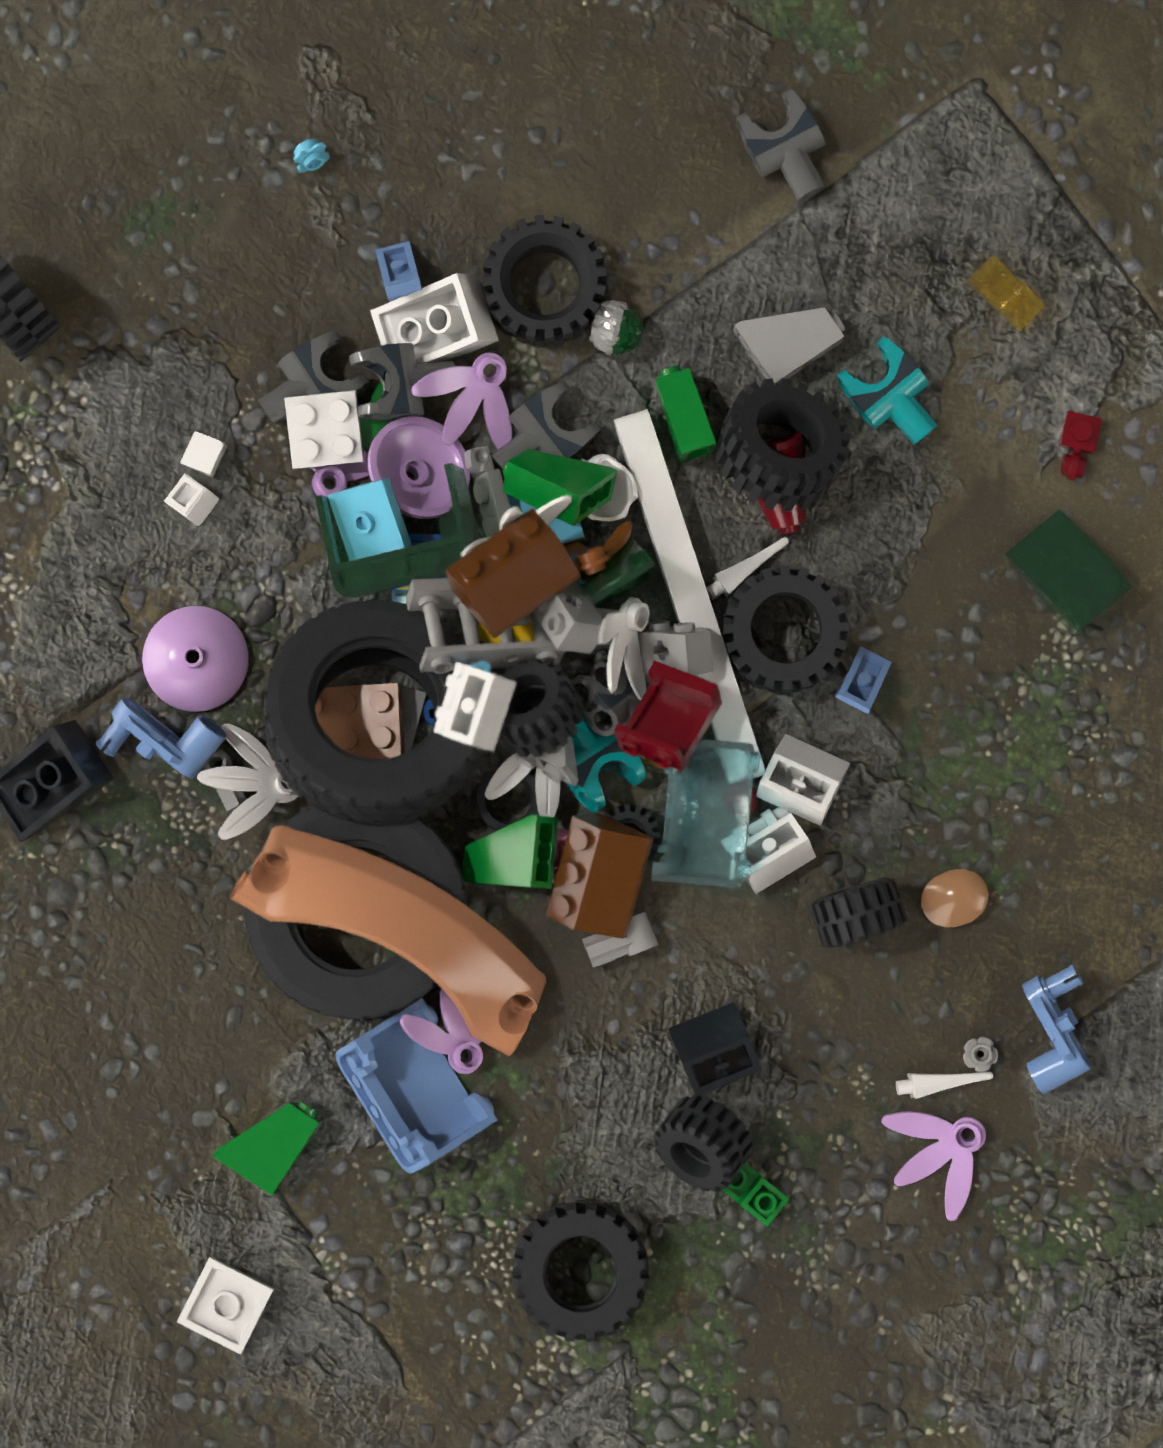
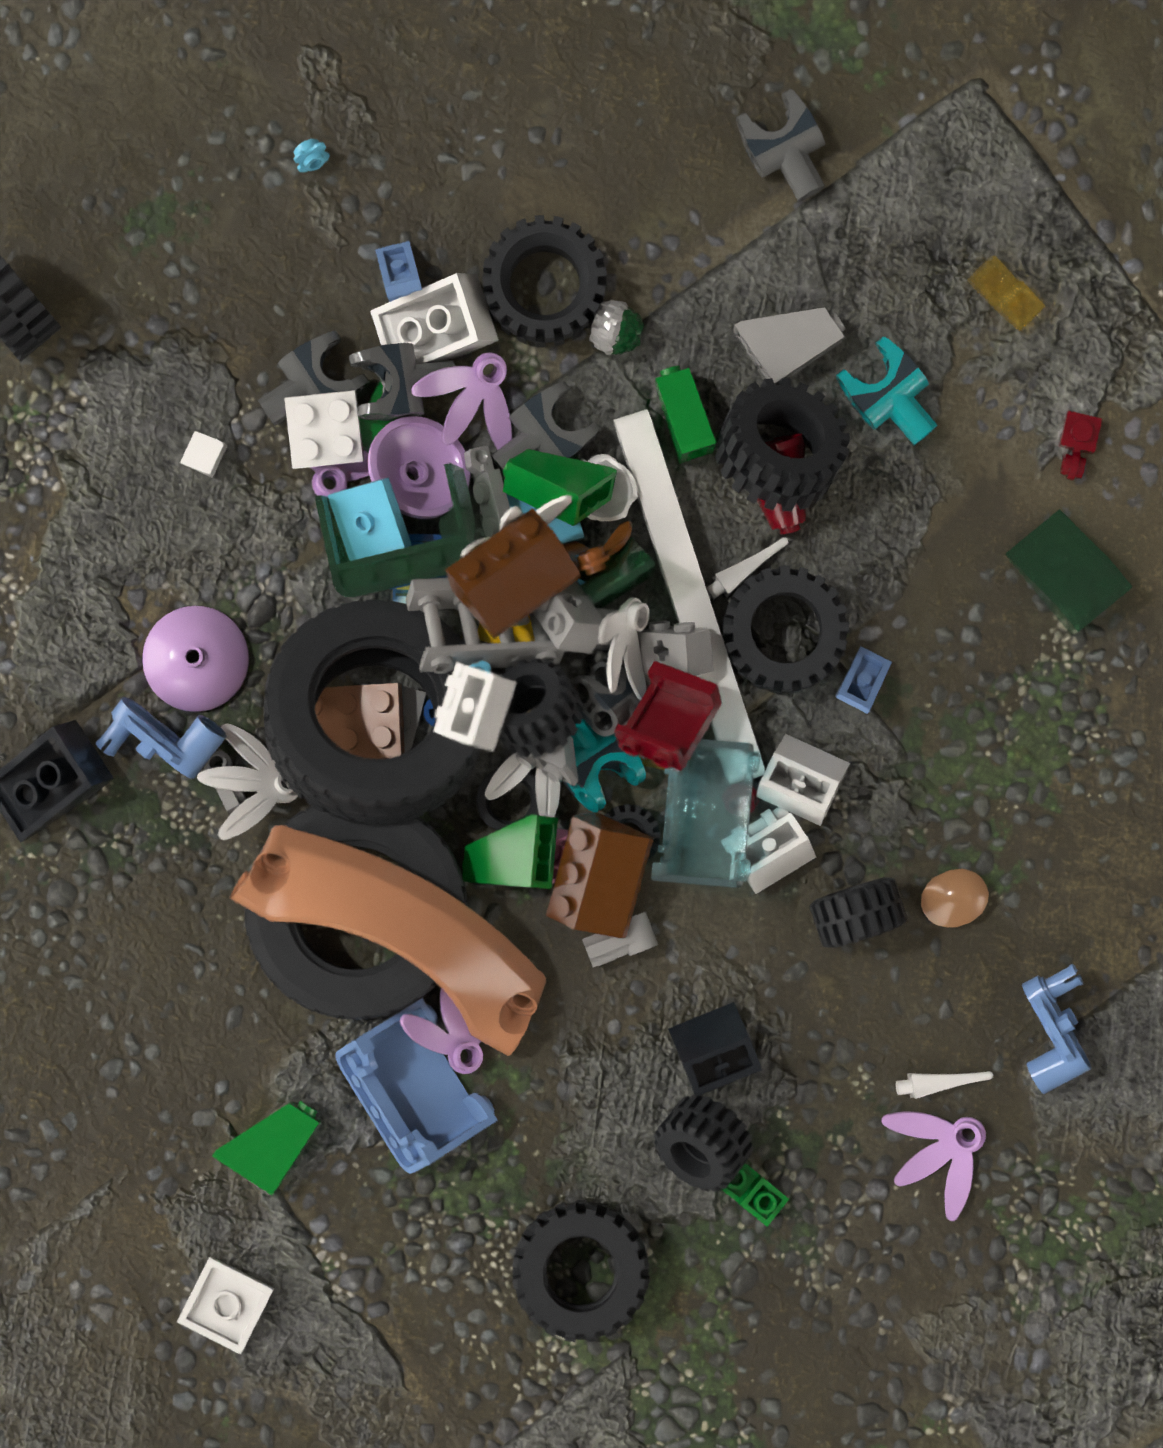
white slope [164,474,219,526] -> none
light grey plate [963,1037,998,1072] -> none

